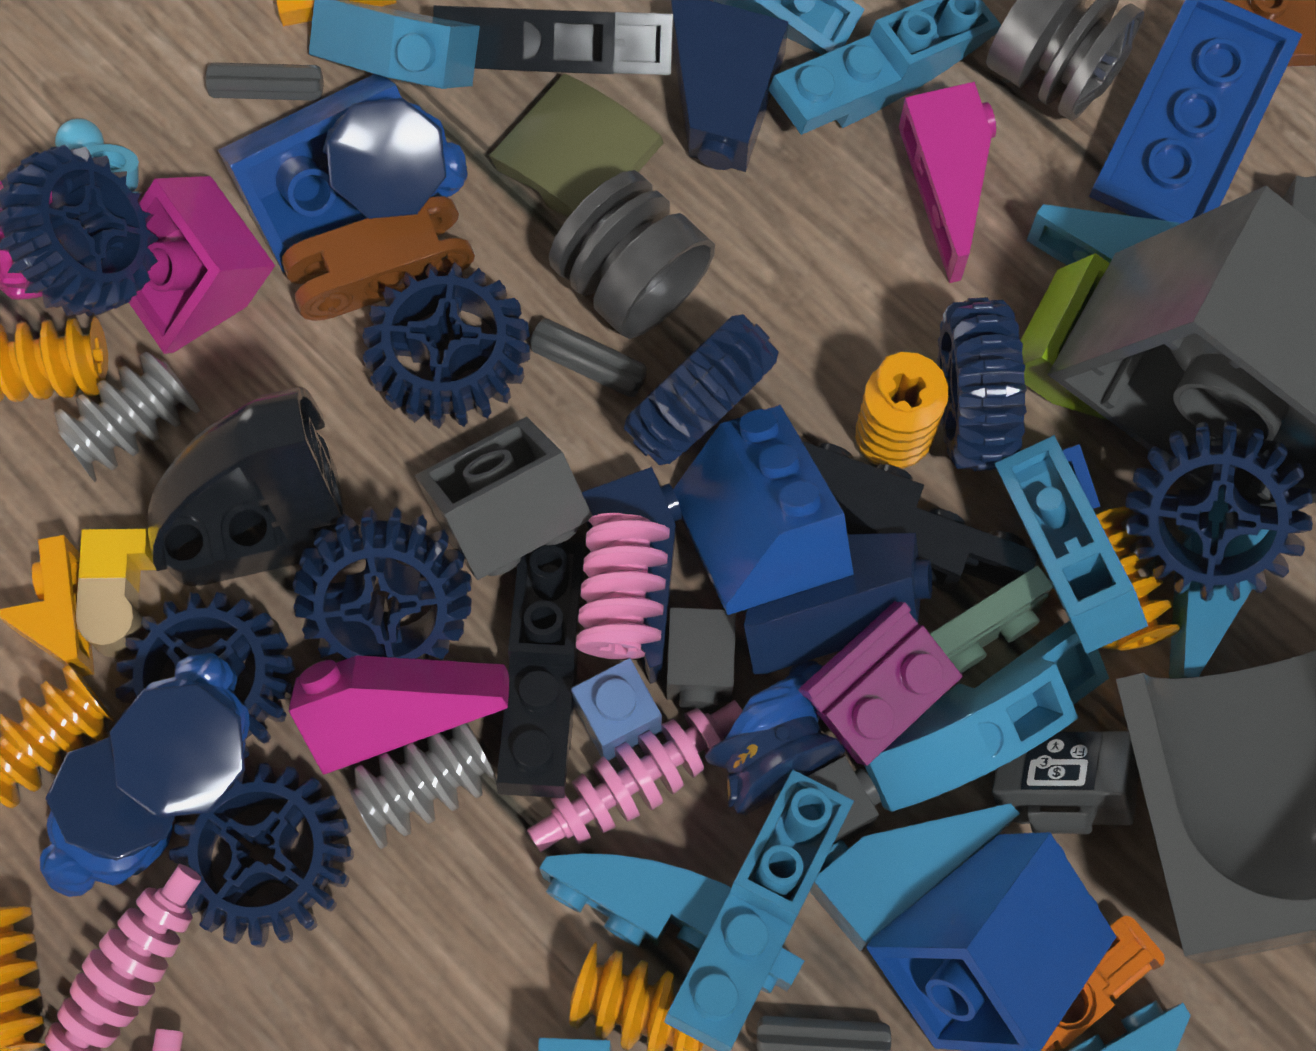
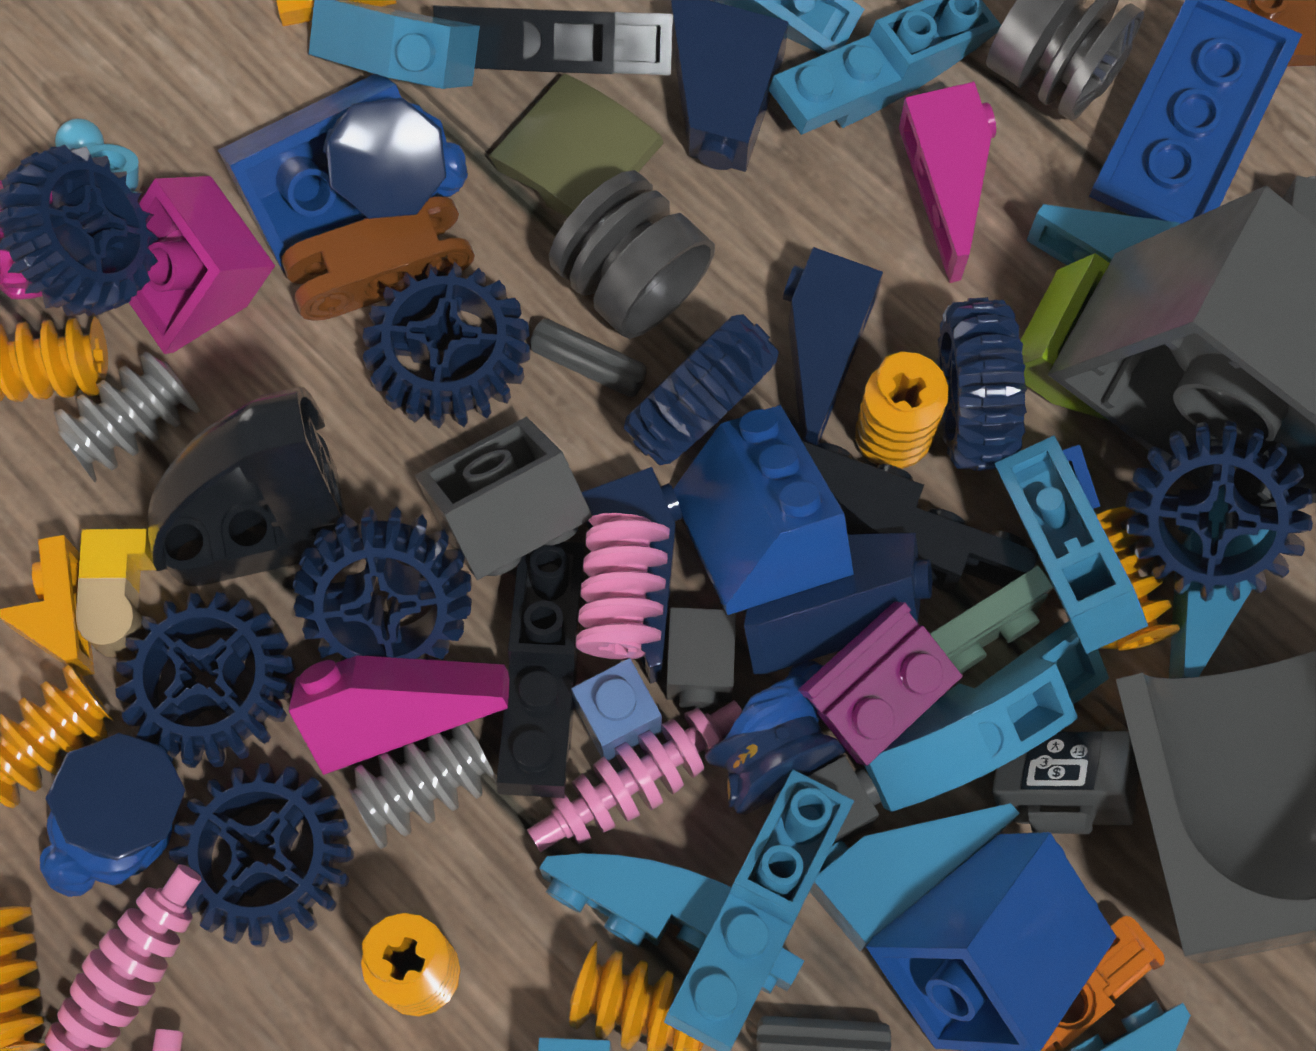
dark blue piece [110,653,250,819] -> none
dark grey axle [205,62,324,101] -> none
none -> light orange piece [361,913,461,1017]
none -> dark blue slope [782,247,883,446]

